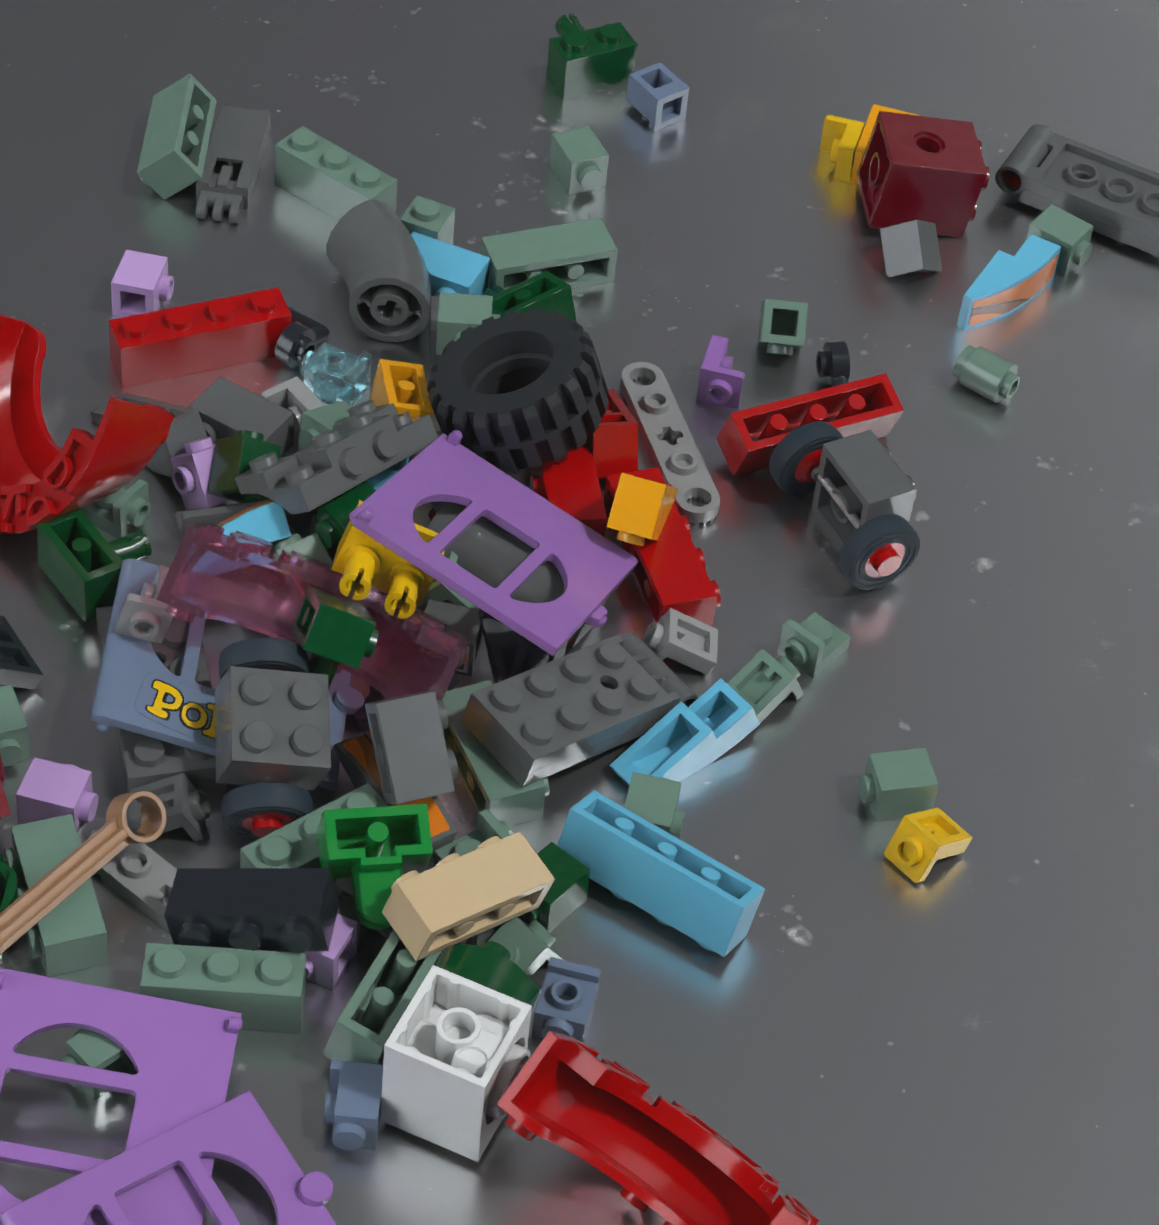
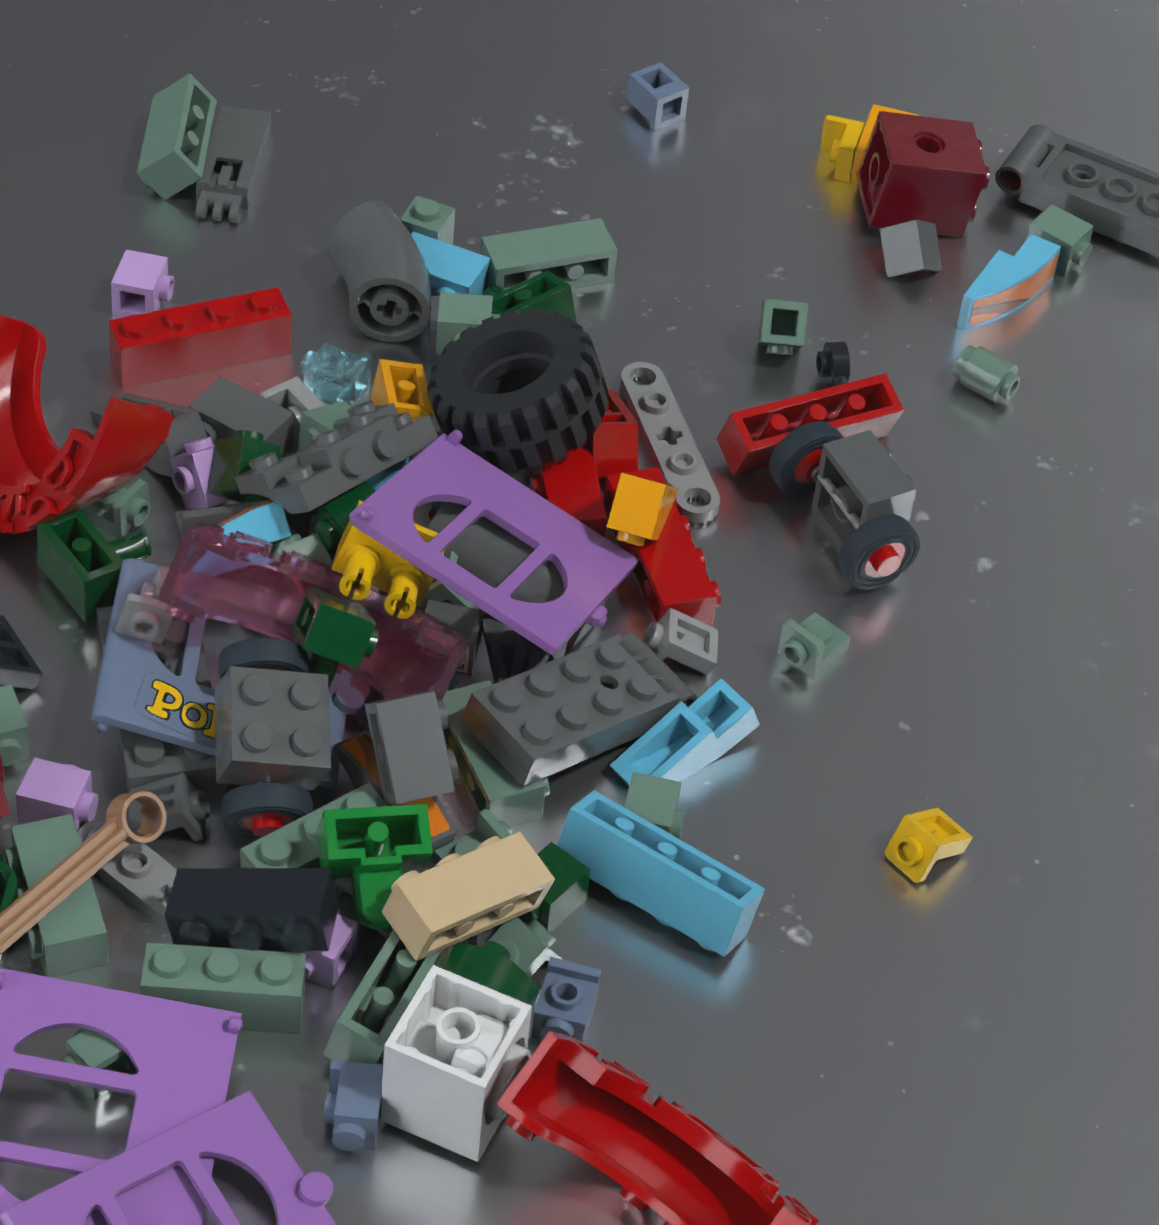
sand green brick [275,126,397,221] -> none
black plate [275,307,330,369] -> none
dark green brick [546,13,638,100] -> none
sand green brick [549,126,609,195] -> none
medium lavender bracket [696,335,745,409] -> none
sand green bracket [727,648,804,723] -> none
sand green brick [858,747,939,822] -> none

